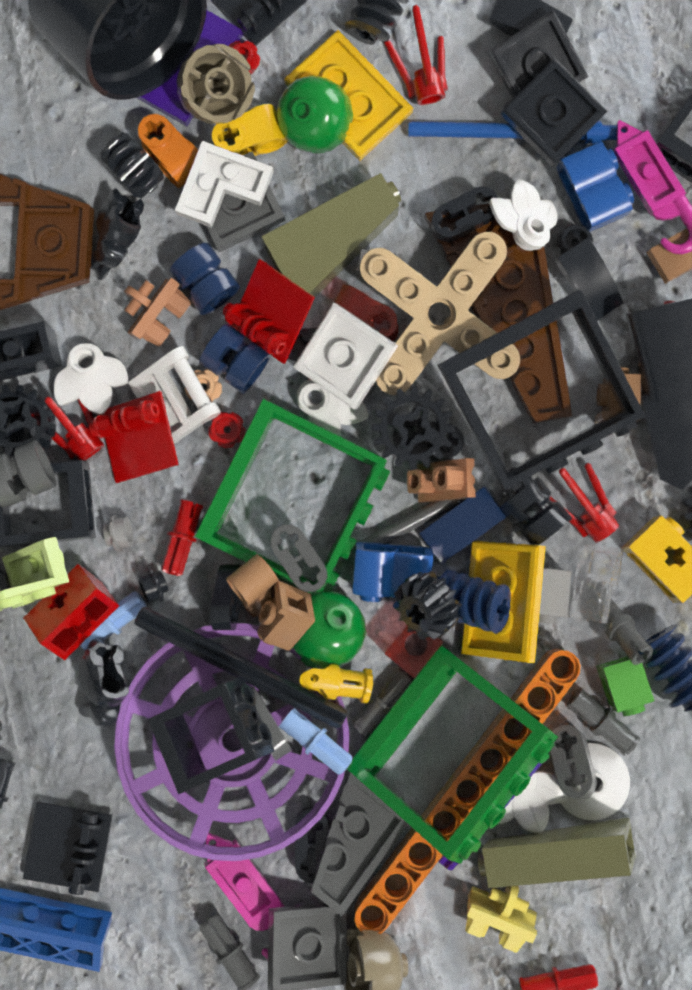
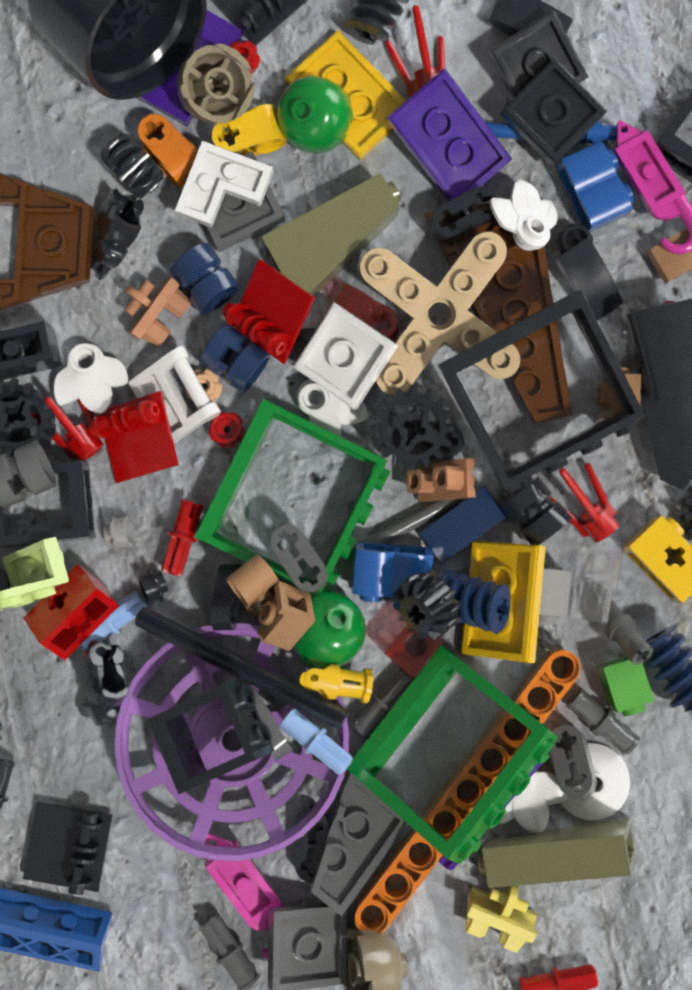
none -> dark purple tile [385,68,512,202]

